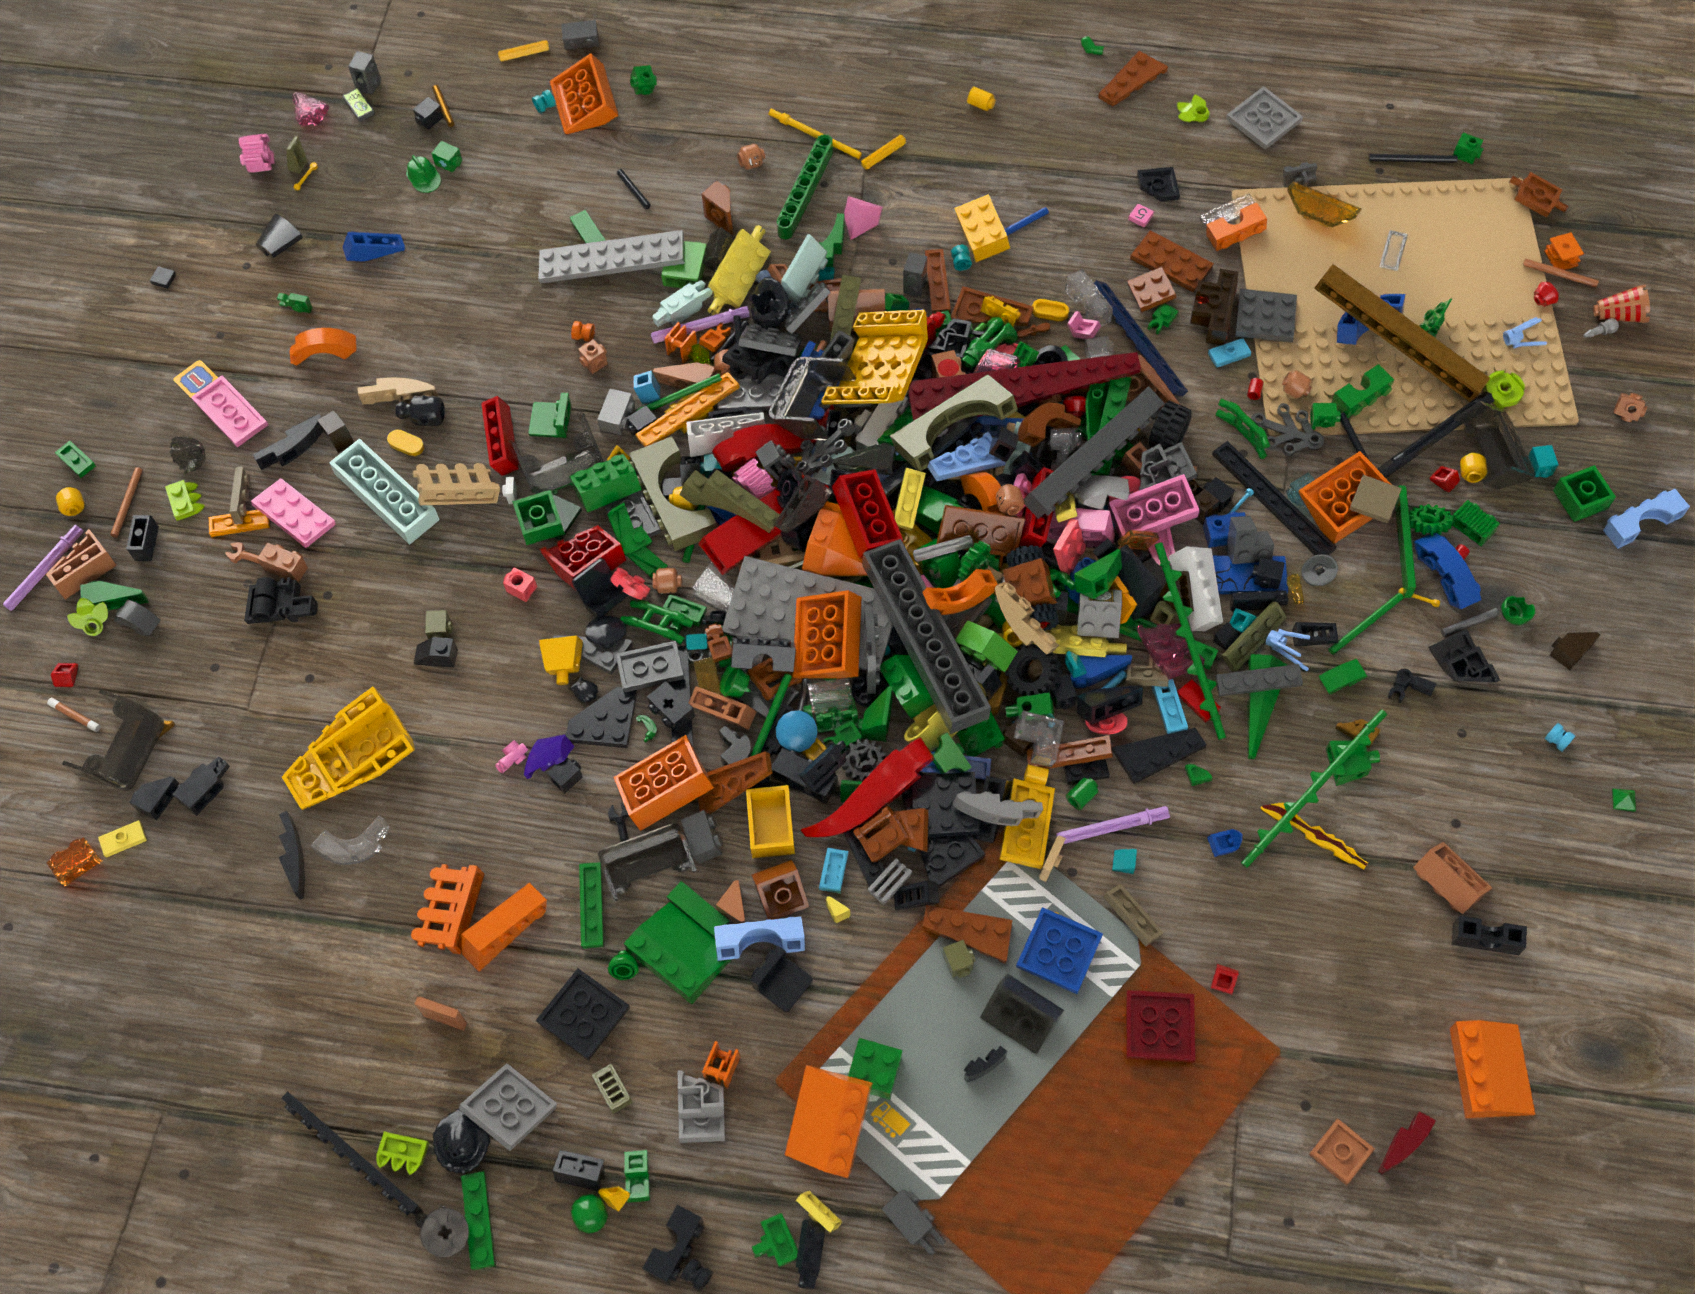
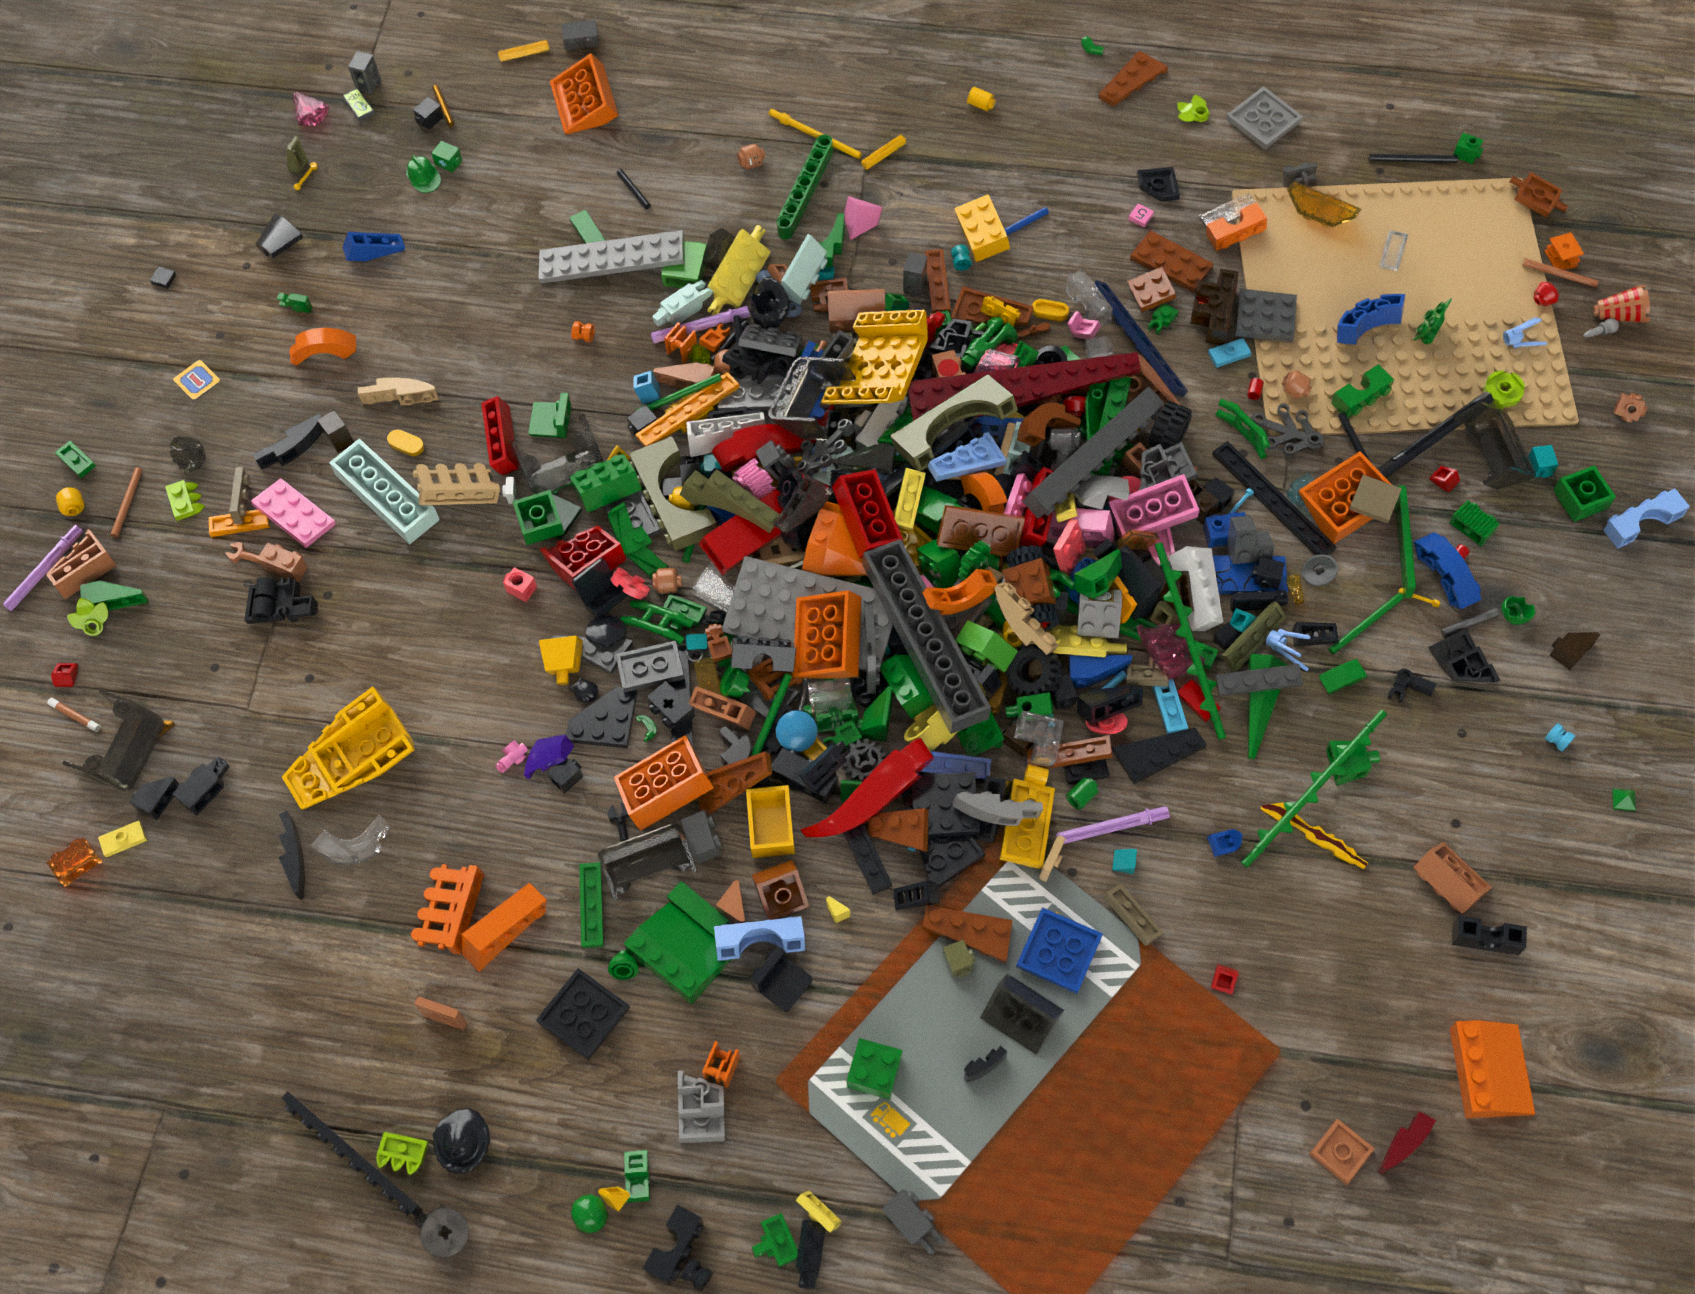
dark grey brick [114,600,161,636] -> none
black brick [126,515,159,561] -> none
bright pink plate [191,376,268,448] -> none
bright pink brick [239,134,275,173] -> none
black piece [396,395,445,426] -> none
black slope [414,637,458,668] -> none
olive brick [425,610,453,639] -> none
light grey plate [459,1063,557,1151] -> none
green plate [461,1171,496,1270] -> none
teal wheel [532,89,556,113] -> none
black hinge [553,1150,605,1191] -> none
nougat brick [578,339,608,374] -> none
olive slope [592,1064,633,1114] -> none
light grey brick [597,389,635,435] -> none
green brick [630,65,657,95] -> none
dark orange slope [701,181,733,236] -> none
dark grey plate [784,281,831,334] -> none
orange slope [785,1065,873,1178] -> none
medium azure plate [819,847,849,894] -> none
olive plate [830,274,861,342] -> none
dark orange plate [853,806,909,863] -> none
light grey tile [867,858,912,905] -> none
light grey axle [913,535,973,562] -> none
green brick [932,732,971,774] -> none
black brick [989,426,1019,462] -> none
nougat head [995,484,1024,516] -> none
teal slope [1065,651,1087,678] -> none
dark red plate [1126,990,1195,1062] -> none
green tile [1184,764,1212,786] -> none
green brick [1310,403,1341,430] -> none
pearl gold brick [1314,264,1490,402] -> none
pearl gold tile [1335,719,1381,748] -> none
green gear [1409,504,1453,536] -> none
yellow head [1460,453,1487,483] -> none

